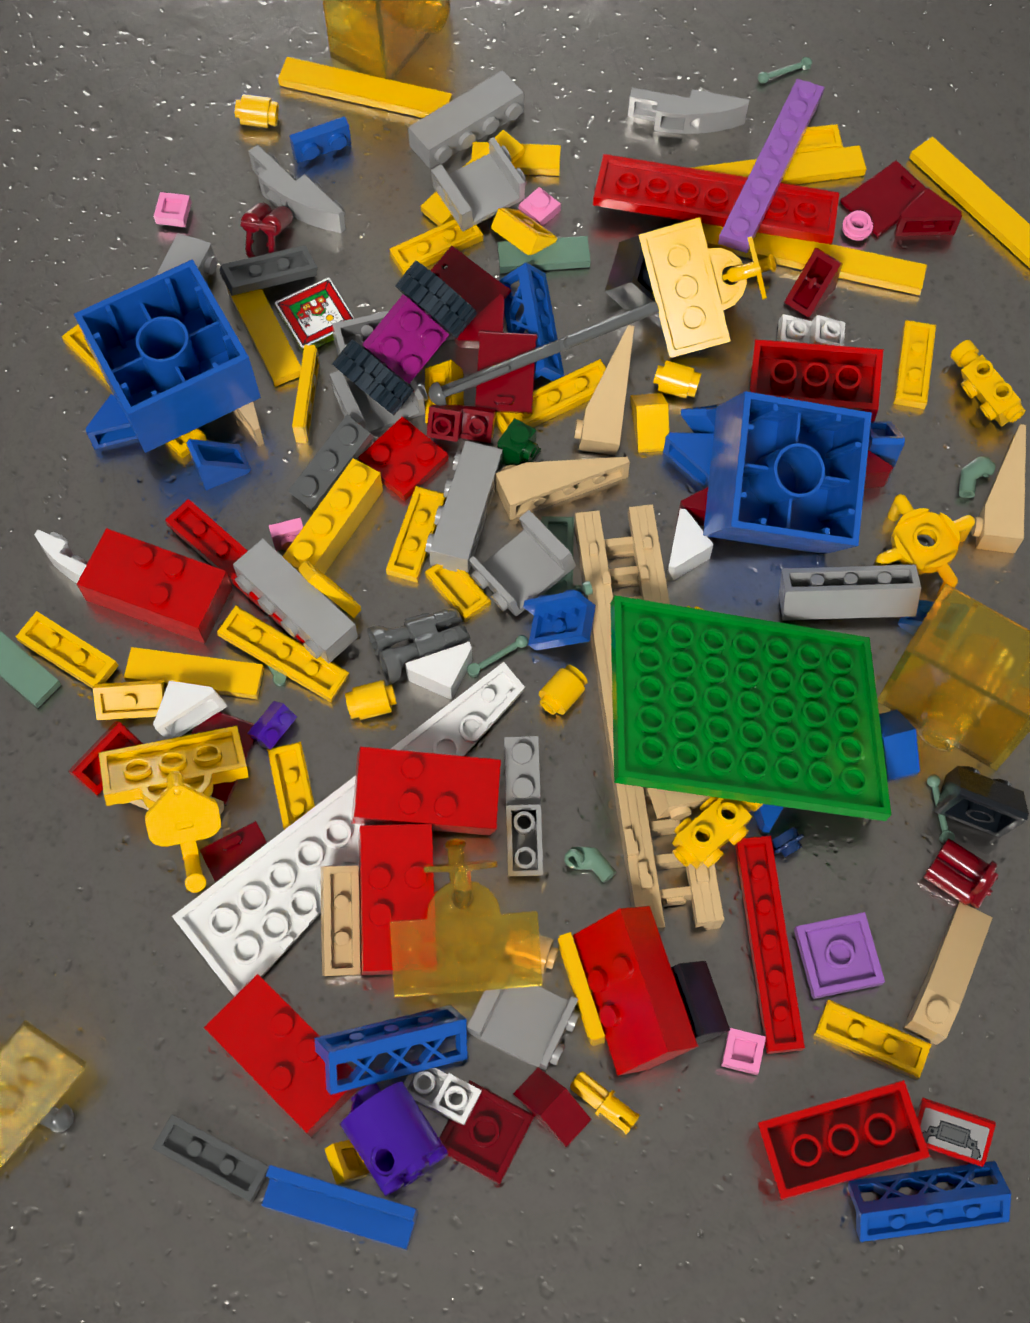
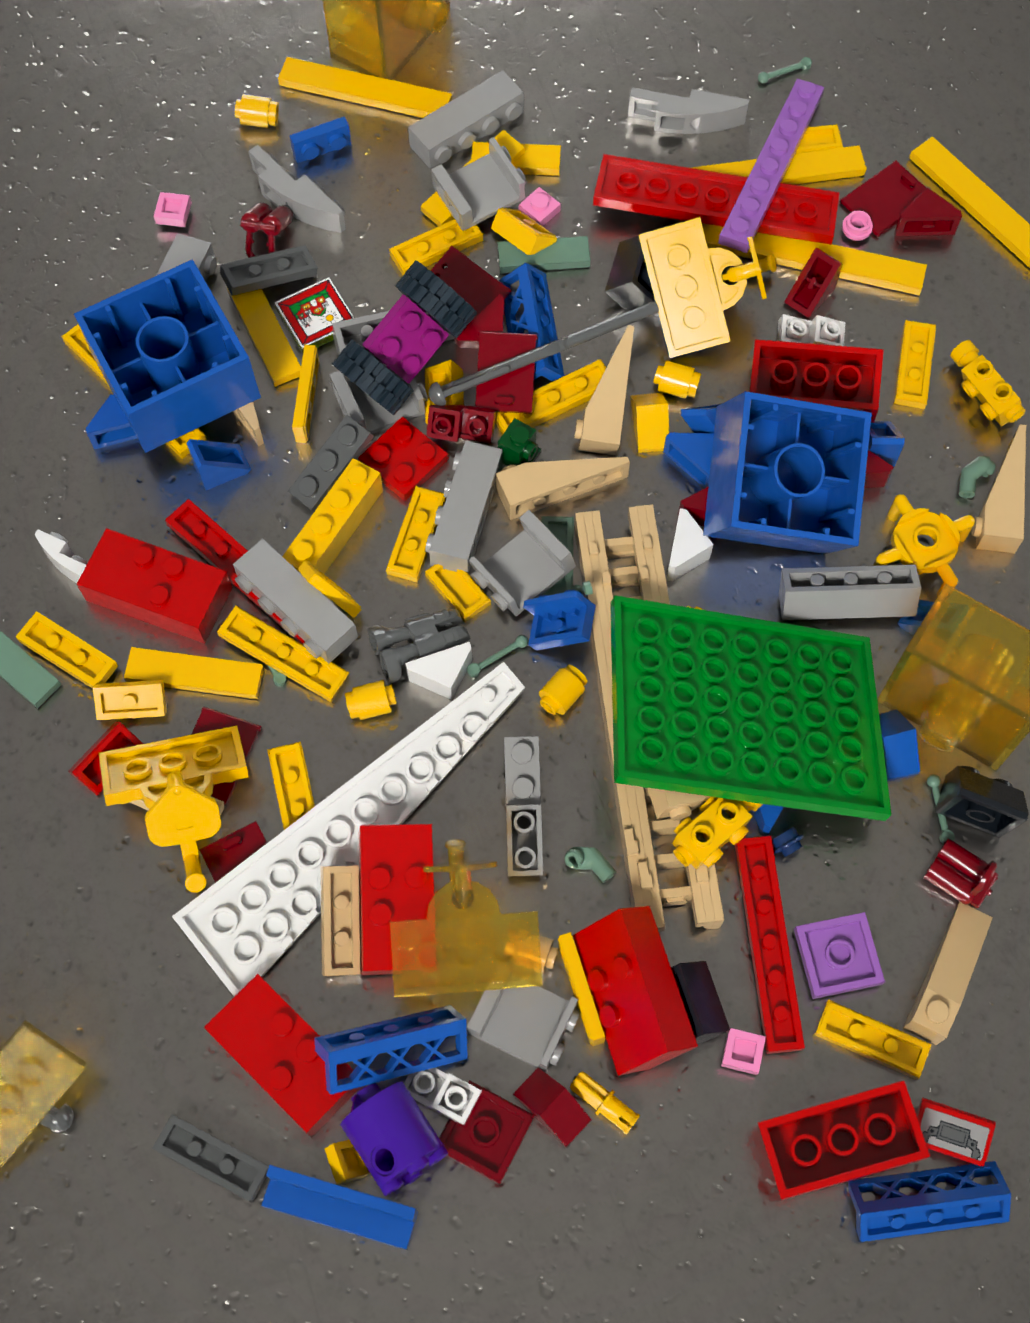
white slope [153,681,228,739] -> none
dark purple piece [247,701,297,750] -> none
bright pink plate [269,517,303,551] -> none
red brick [351,746,501,835] -> none

